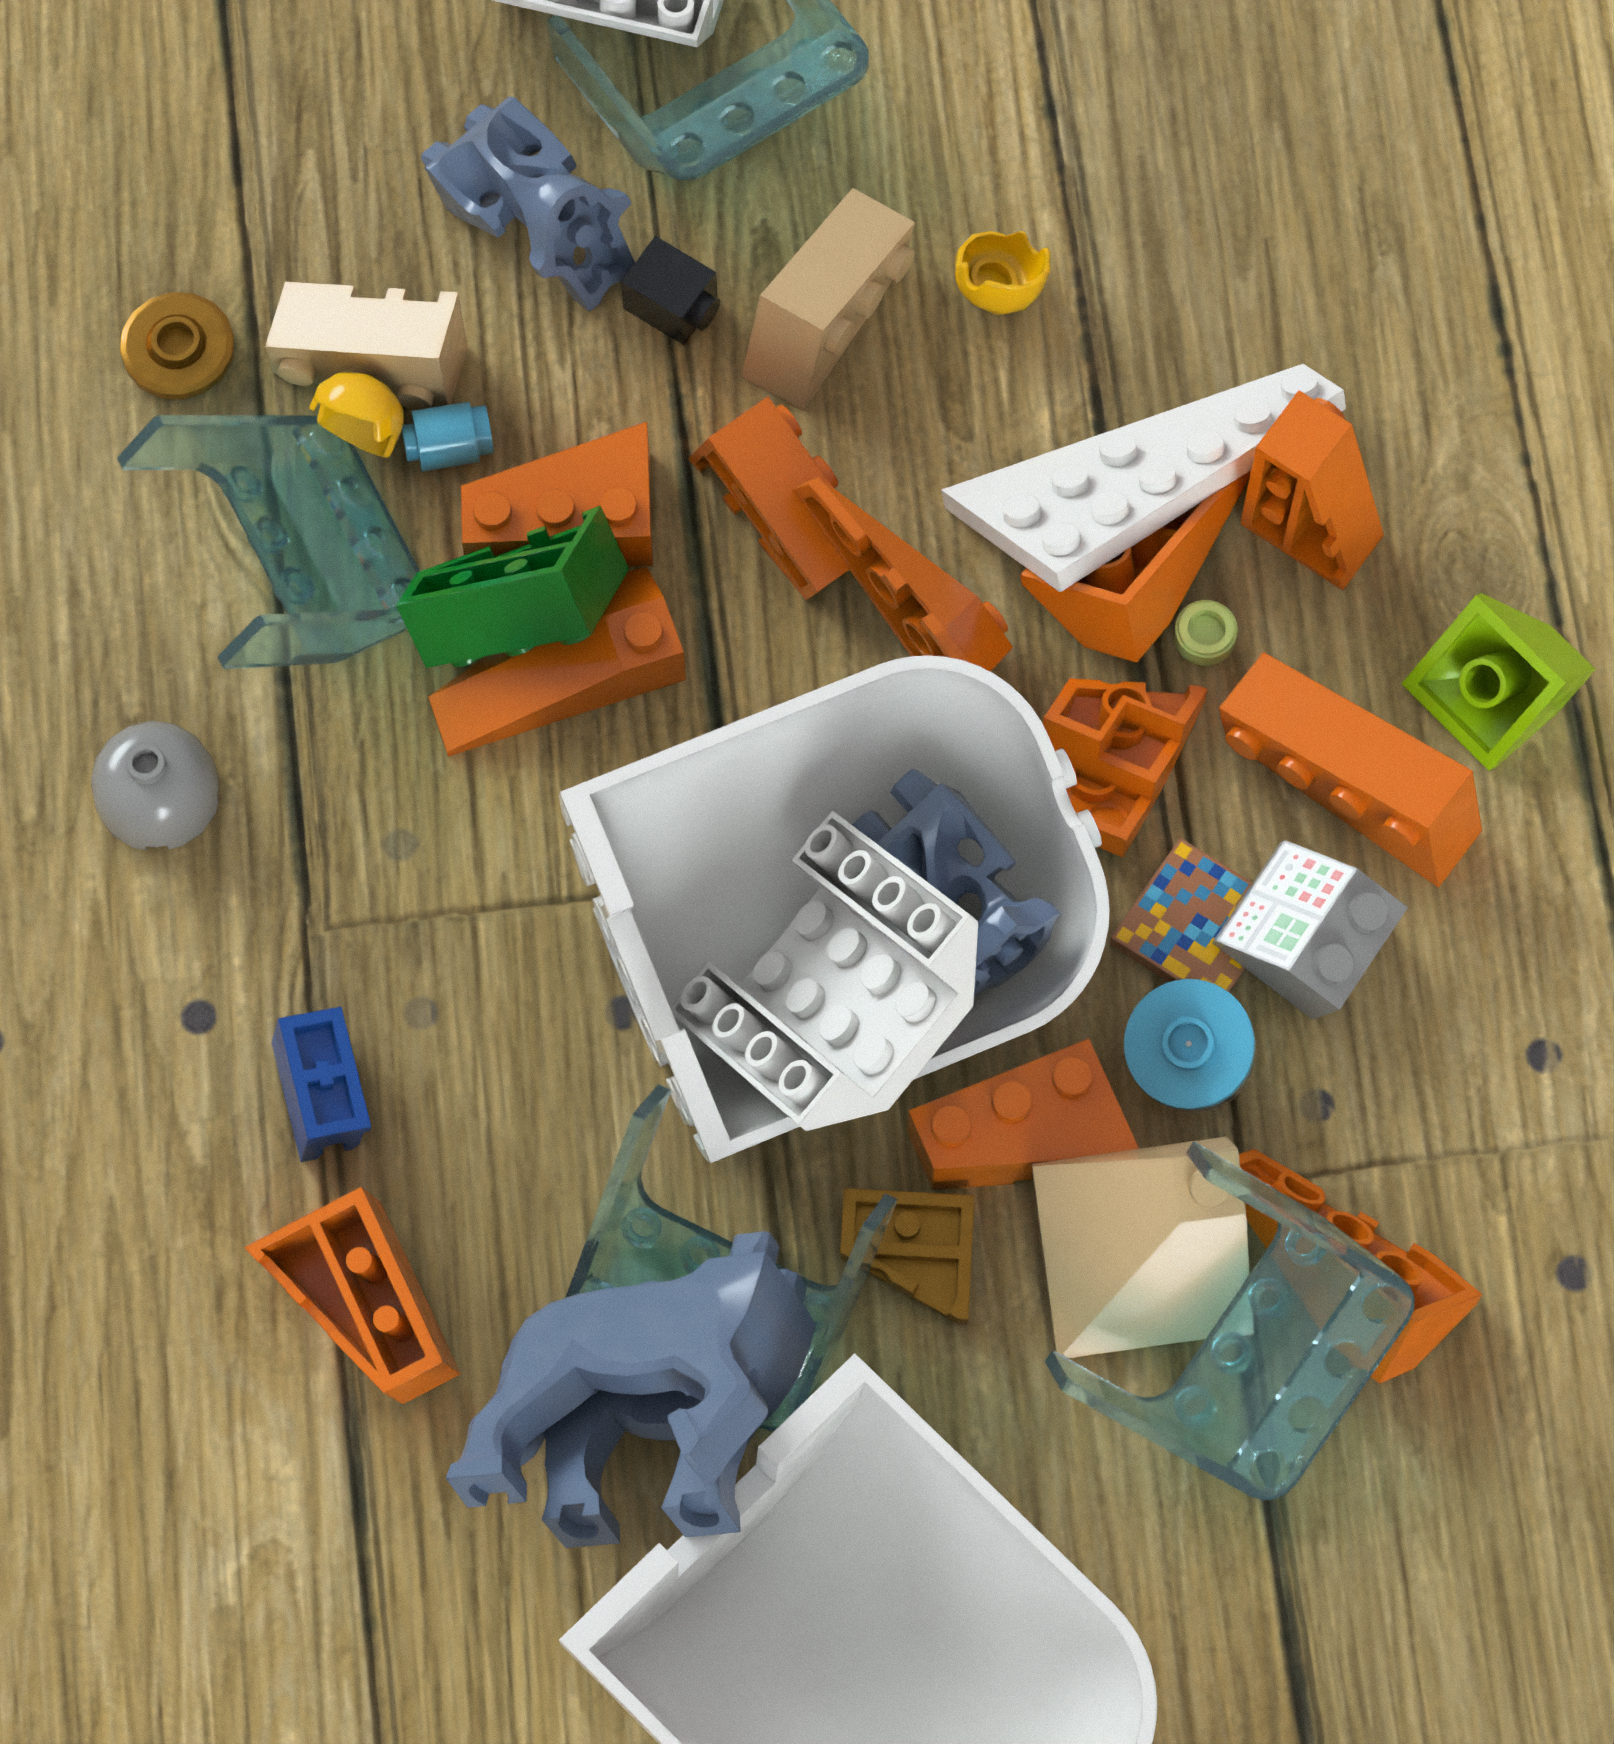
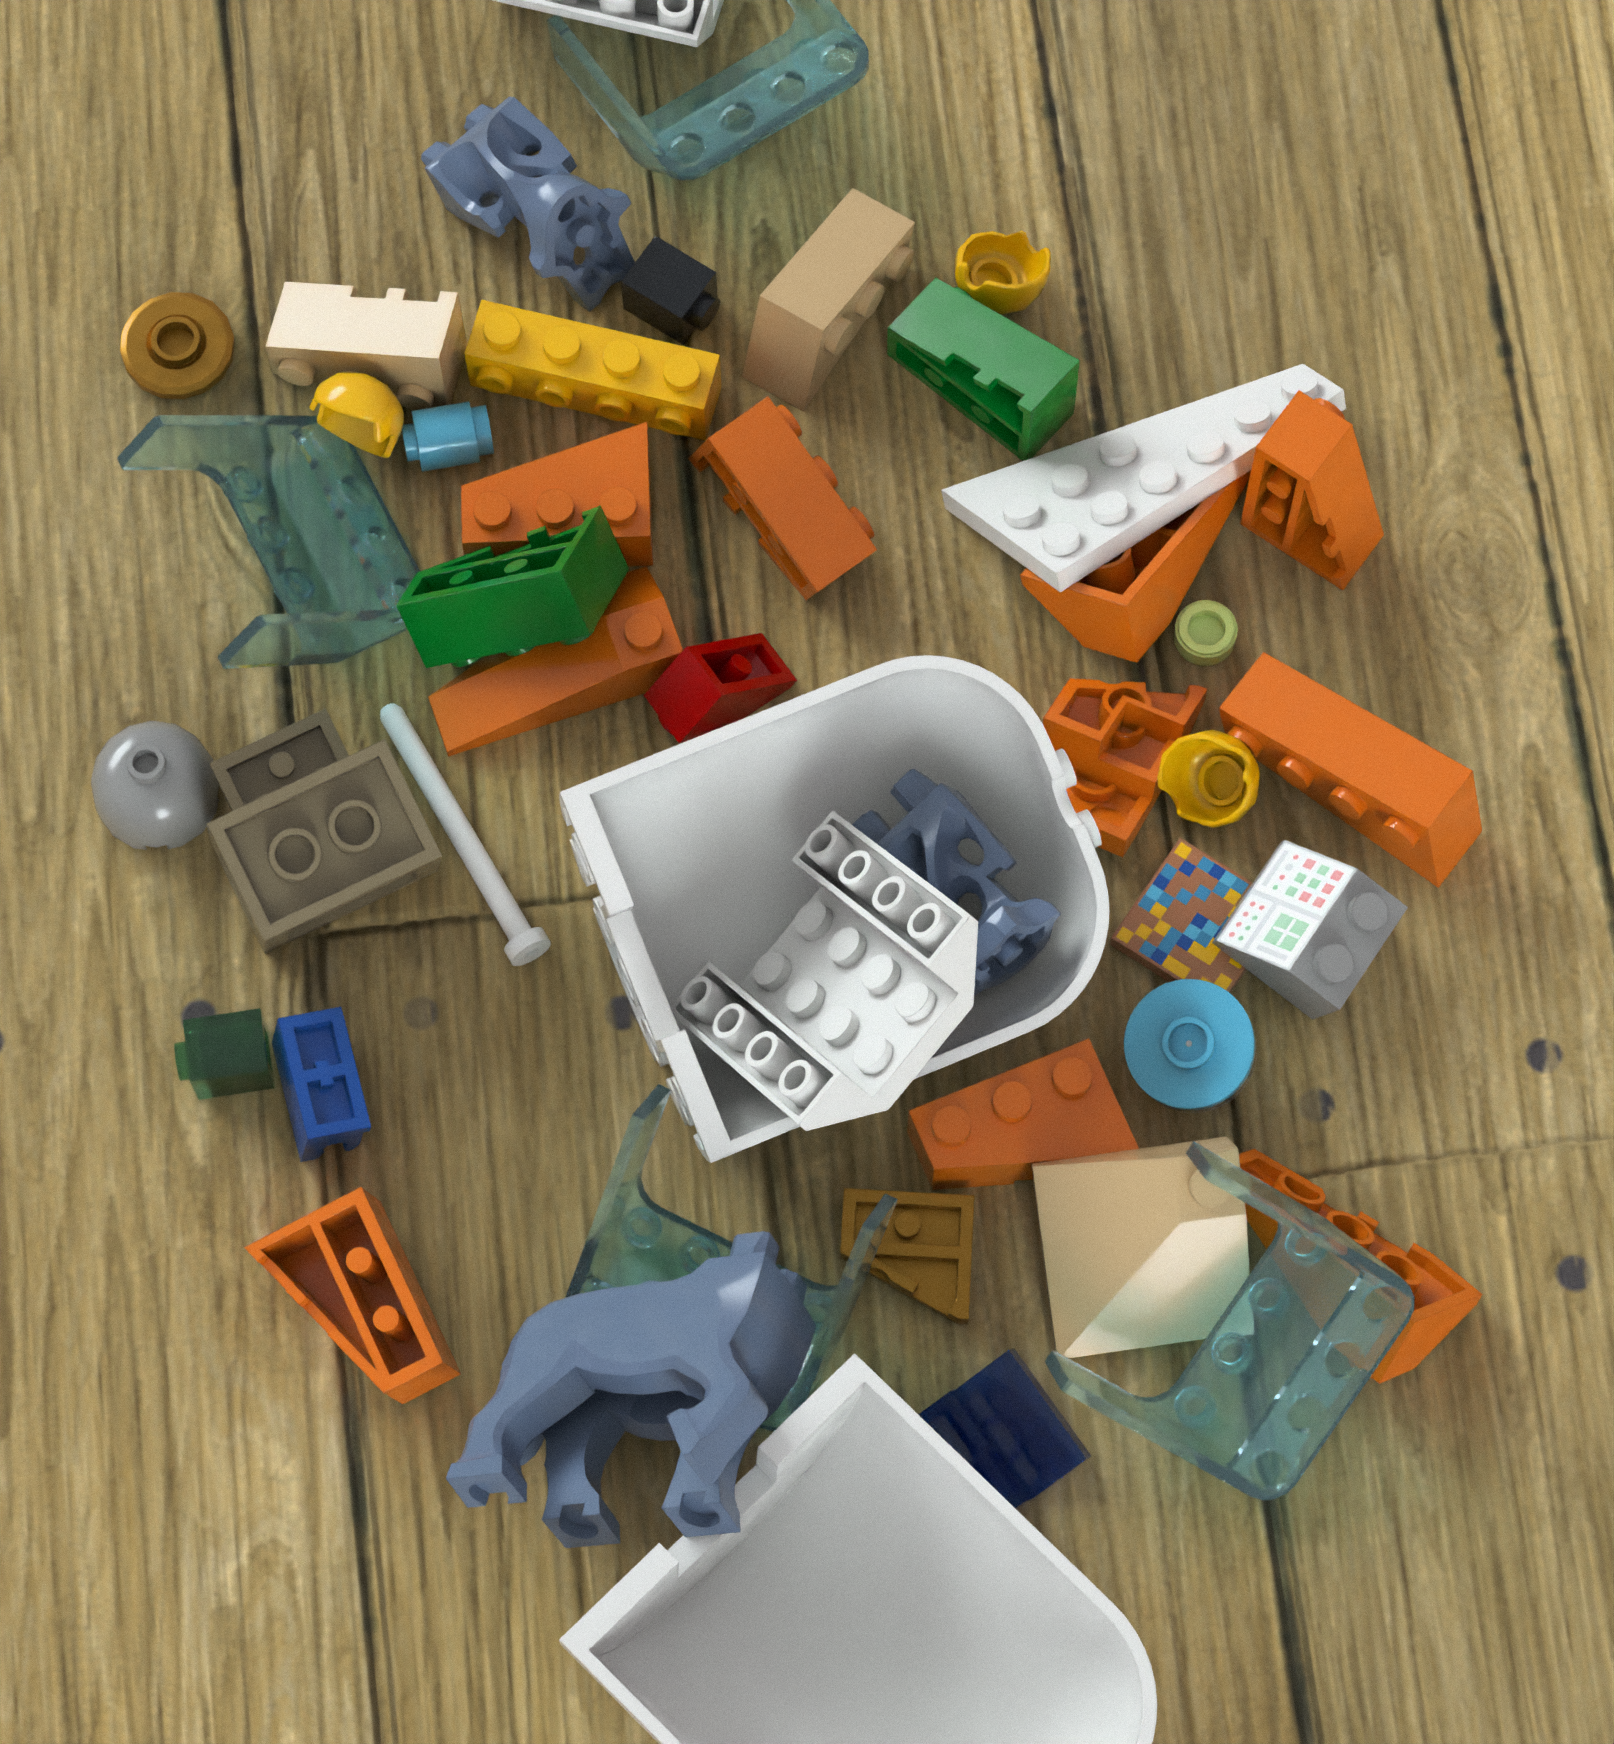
orange wedge [794,477,1013,672] -> none
lime slope [1401,593,1596,771] -> none
none -> clear green brick [174,1008,275,1100]
none -> dark tan piece [206,708,442,954]
none -> white bar [380,703,551,966]
none -> yellow brick [464,300,722,440]
none -> red slope [644,633,797,744]
none -> green wedge [887,277,1080,461]
none -> clear blue slope [918,1348,1092,1510]
none -> yellow hair [1157,730,1260,828]

